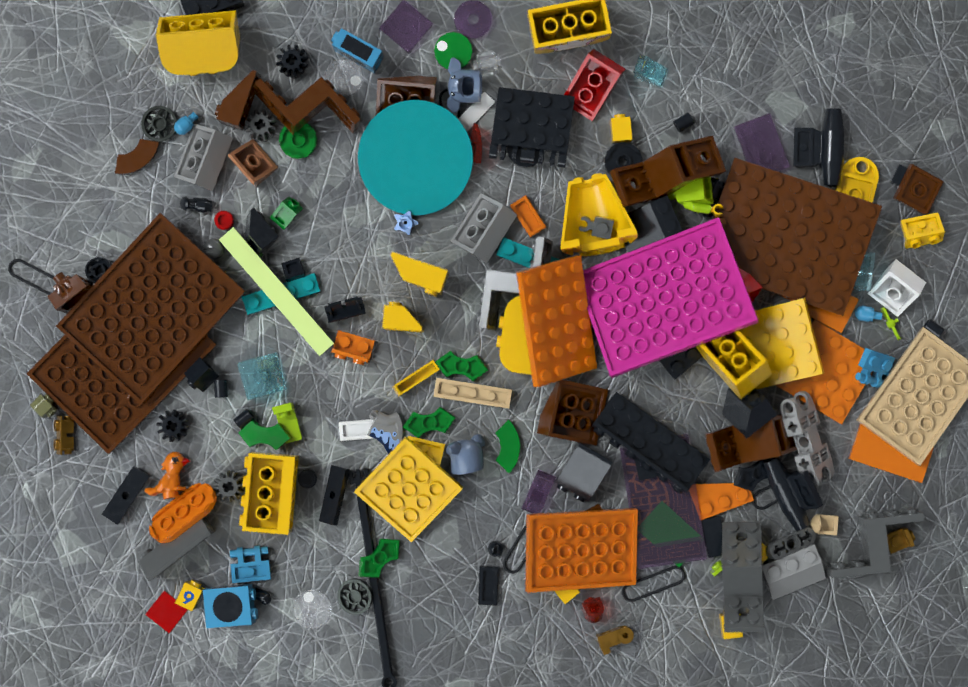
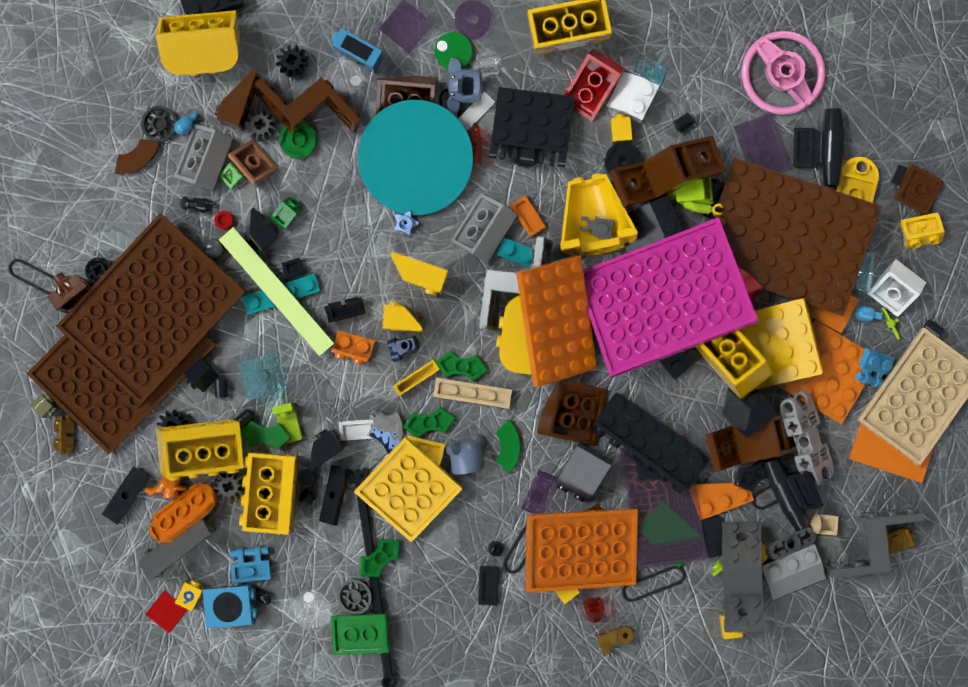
none -> yellow brick [156,419,244,481]
none -> bright green tile [219,162,245,189]
none -> black hinge [299,489,316,506]
none -> black slope [308,429,345,472]
none -> green tile [331,613,390,655]
none -> dark blue plate [387,336,420,362]
none -> white slope [607,72,659,123]
none -> bright pink piece [742,31,825,115]

